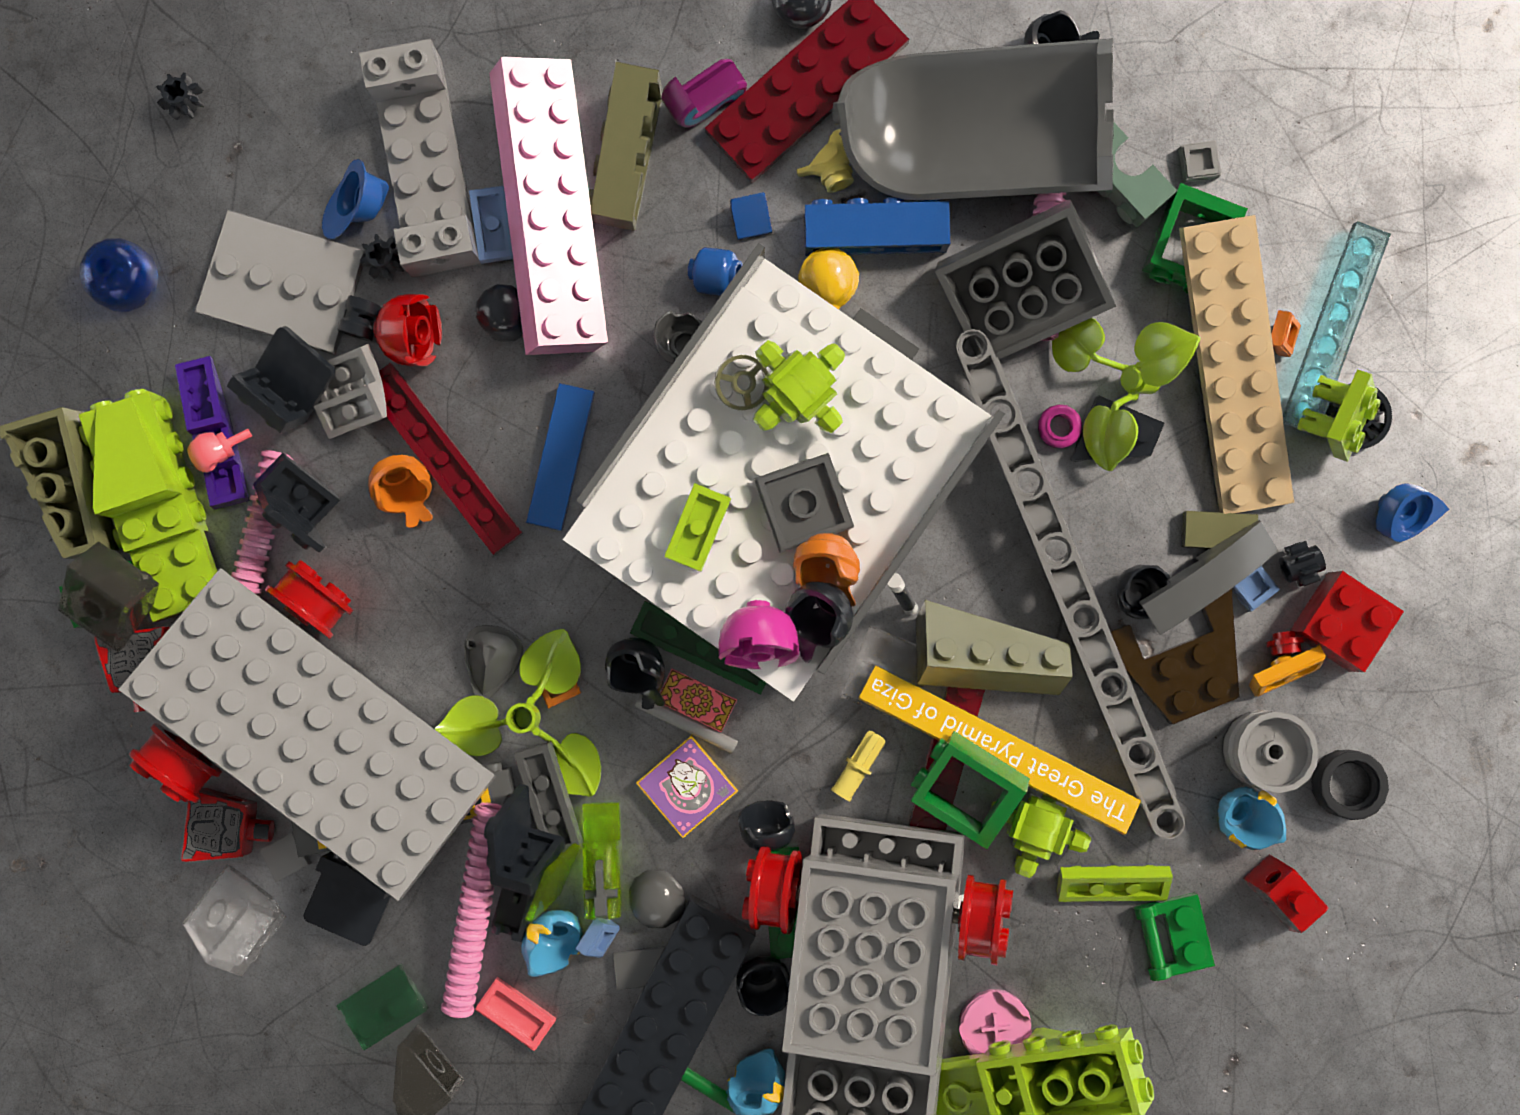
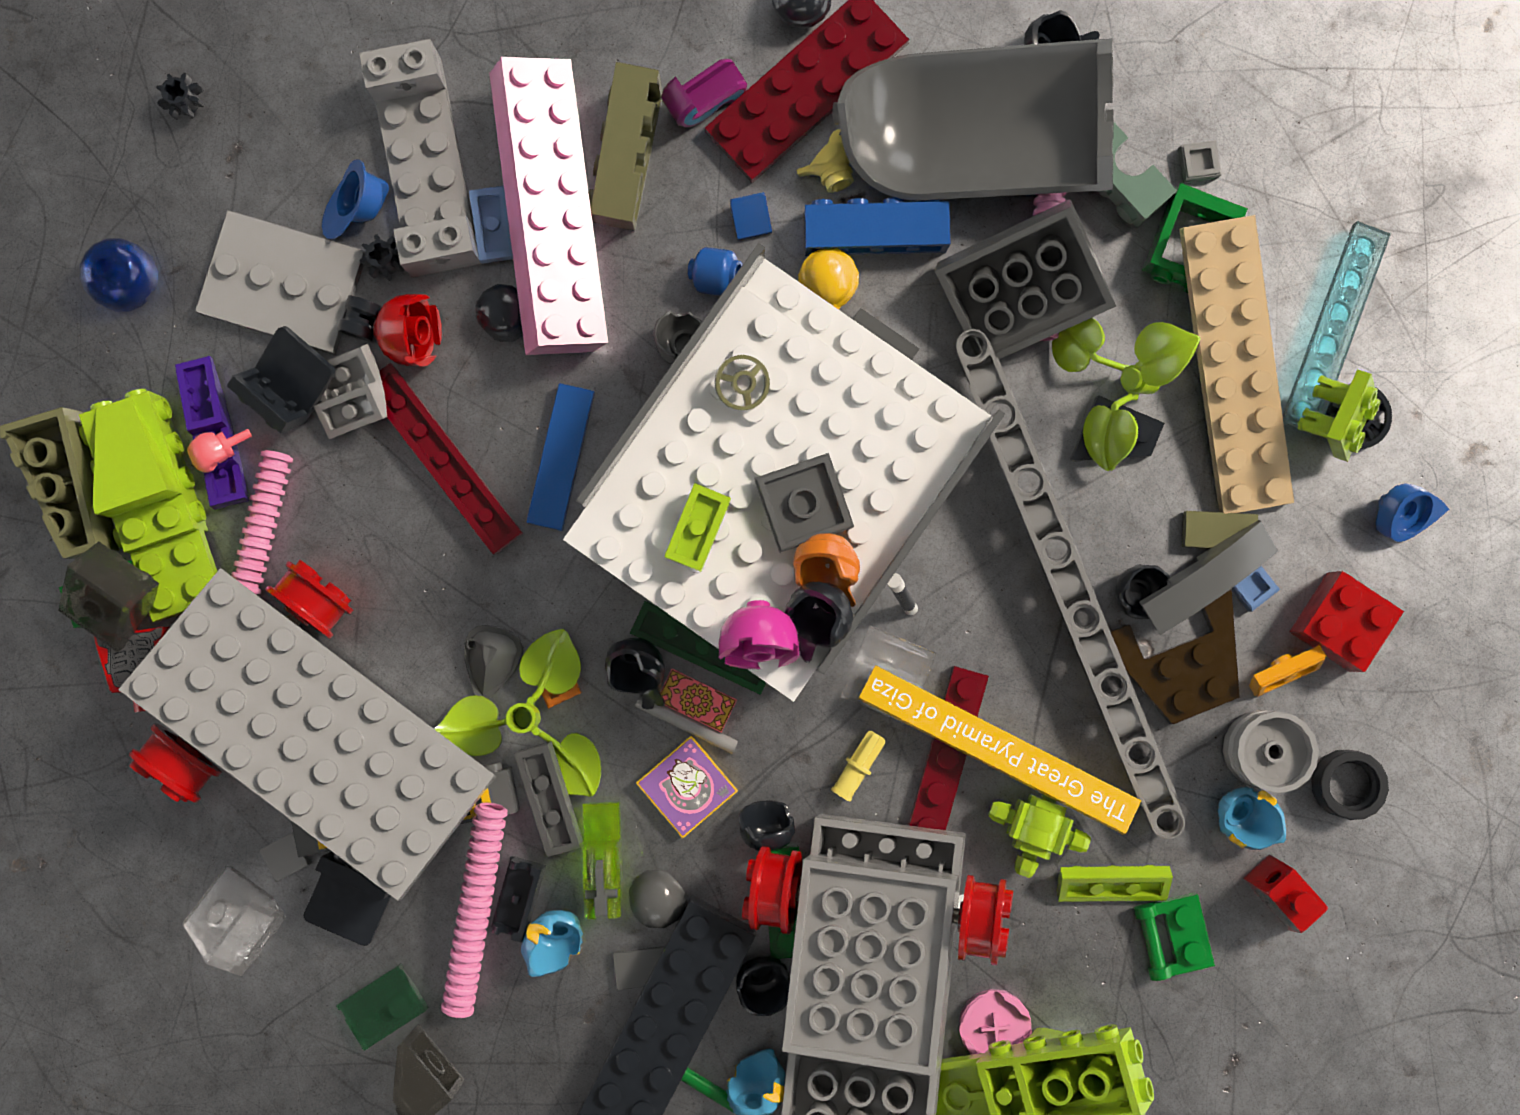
torso [181,788,275,862] -> none
black bracket [253,453,340,553] -> none
orange hat [368,454,433,528] -> none
coral tile [475,976,557,1051] -> none
black bracket [484,784,565,896] -> none
clear neon green piece [525,843,581,923] -> none
medium blue tile [575,917,620,958] -> none
lime piece [753,340,845,434] -> none
green window [911,731,1030,849] -> none
wedge [916,600,1072,695] -> none
dark pink piece [1038,404,1082,449] -> none
red plate [1266,631,1304,656] -> none
orange tile [1271,310,1301,357] -> none
black gear [1279,541,1326,587] -> none

